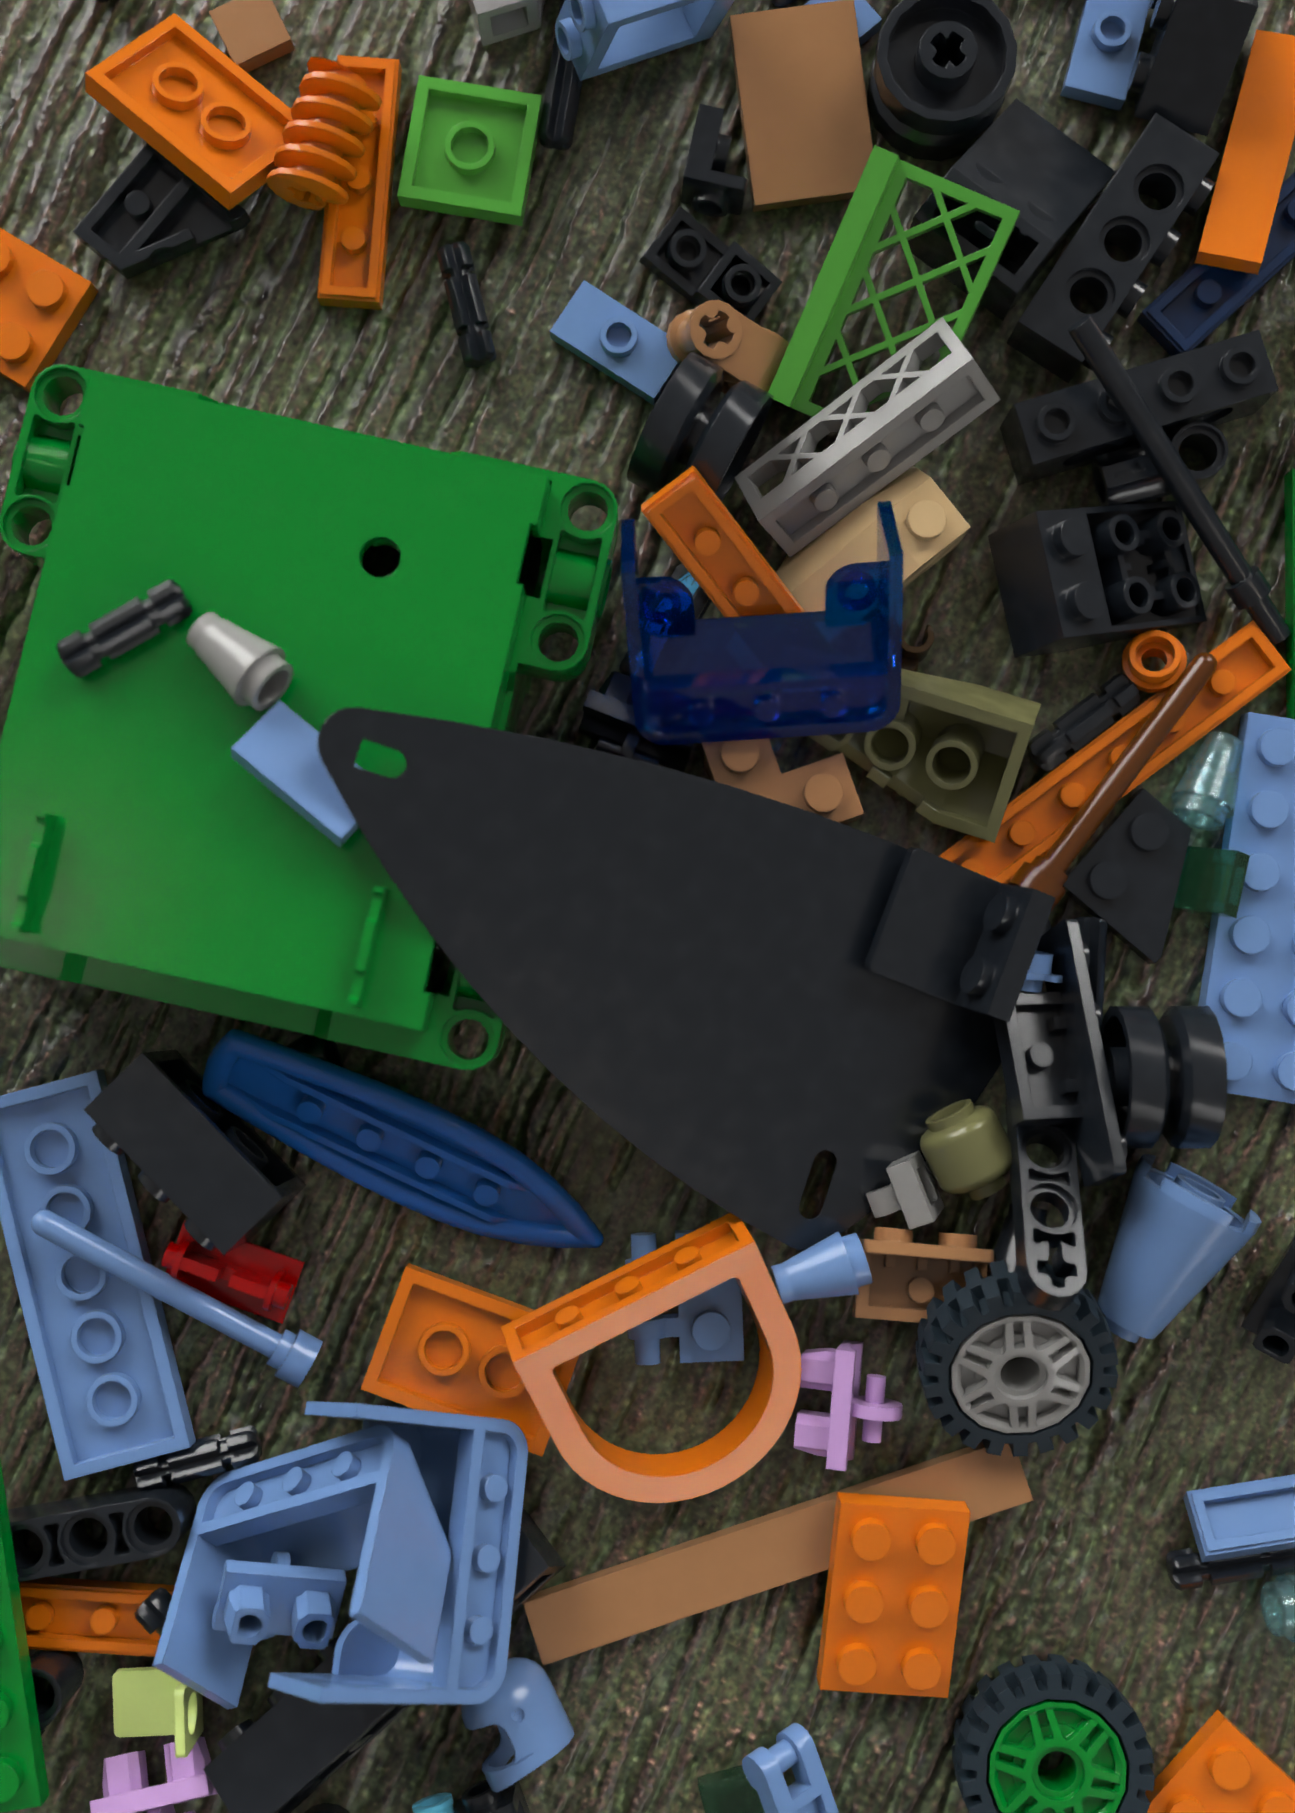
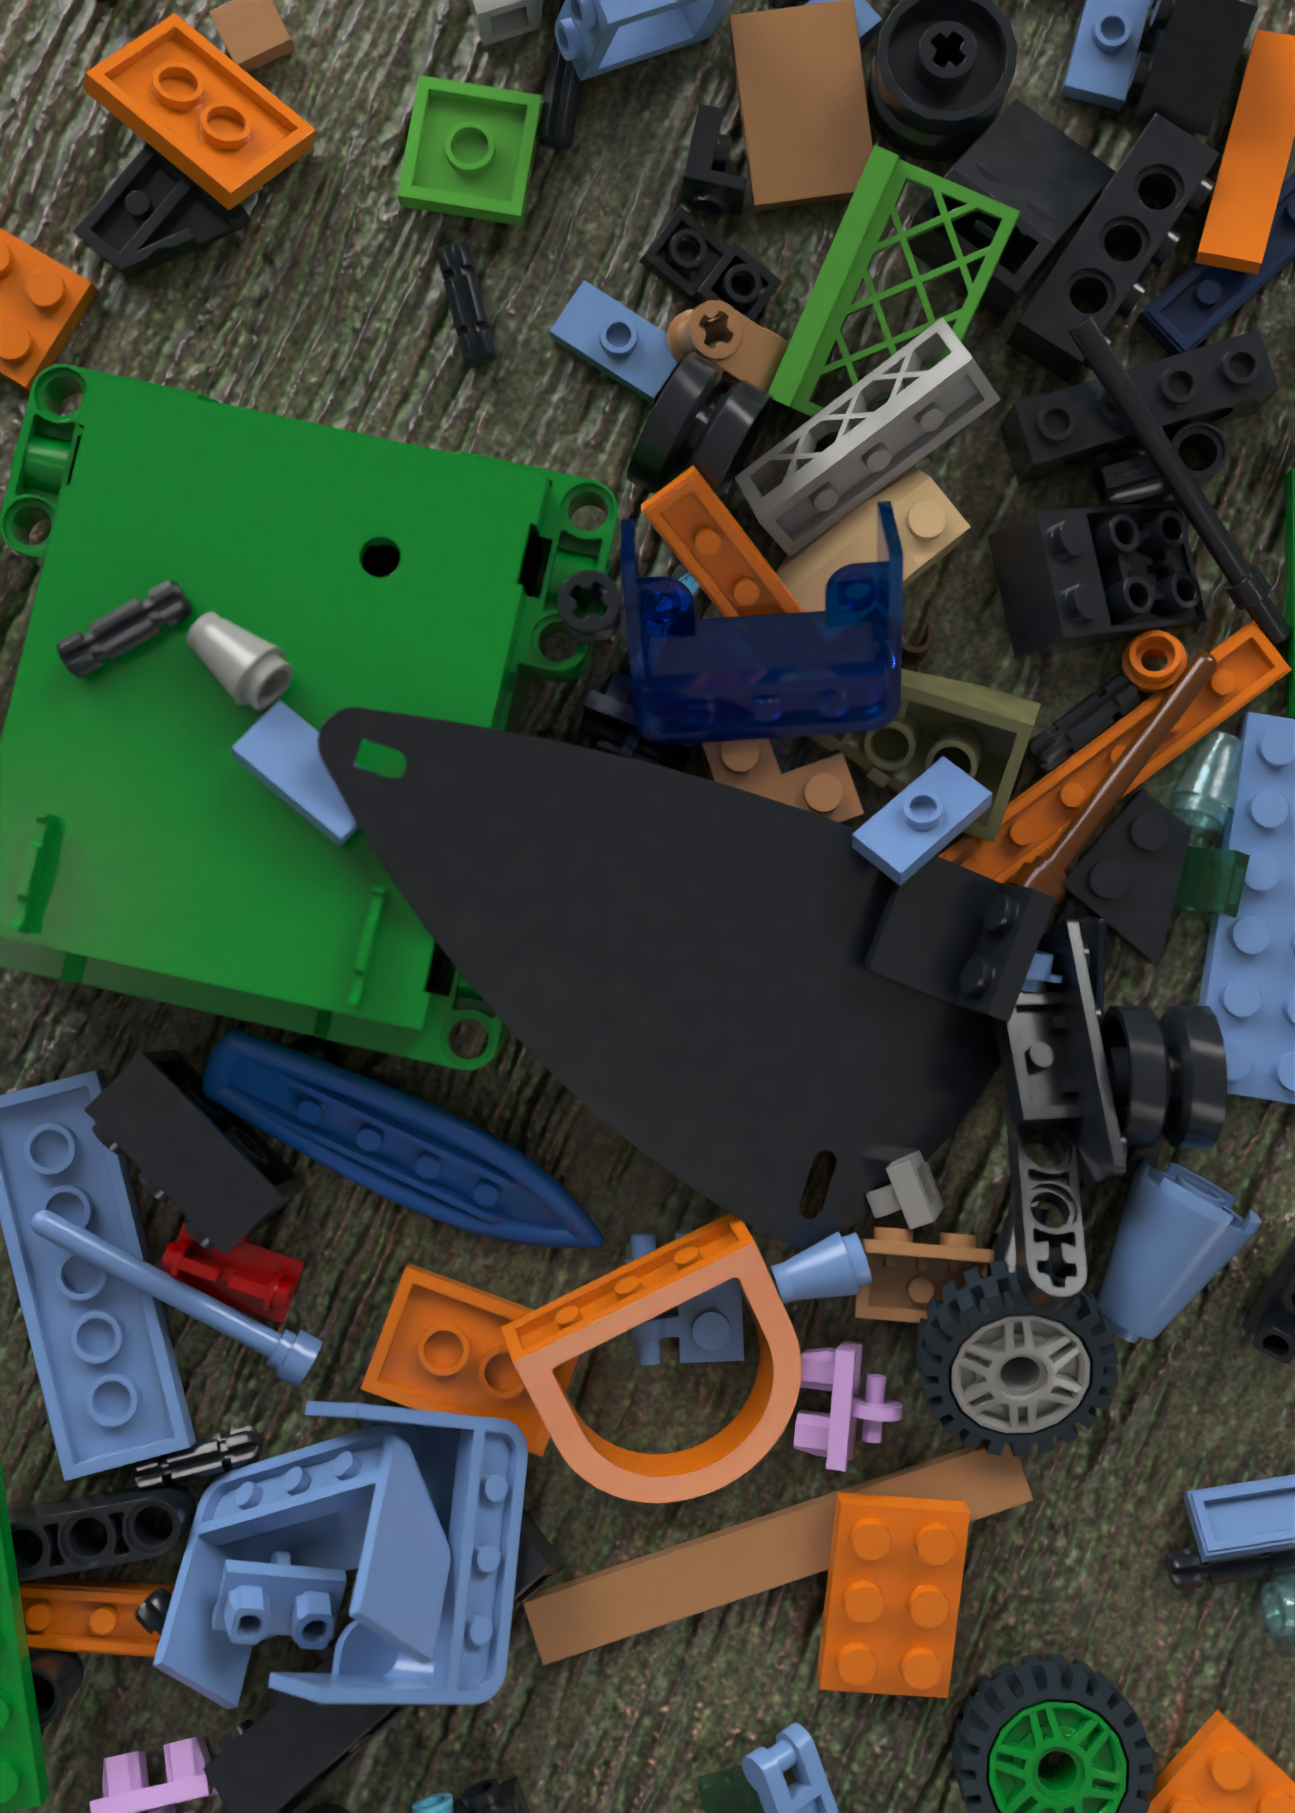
yellowish green bracket [112,1667,204,1758] -> none
orange piece [266,56,382,211] -> none
orange tile [317,55,402,310] -> none
medium blue helmet [461,1657,574,1792] -> none
olive head [920,1099,1012,1200] -> none
none -> black bush [558,570,621,645]
none -> medium blue plate [852,756,992,886]

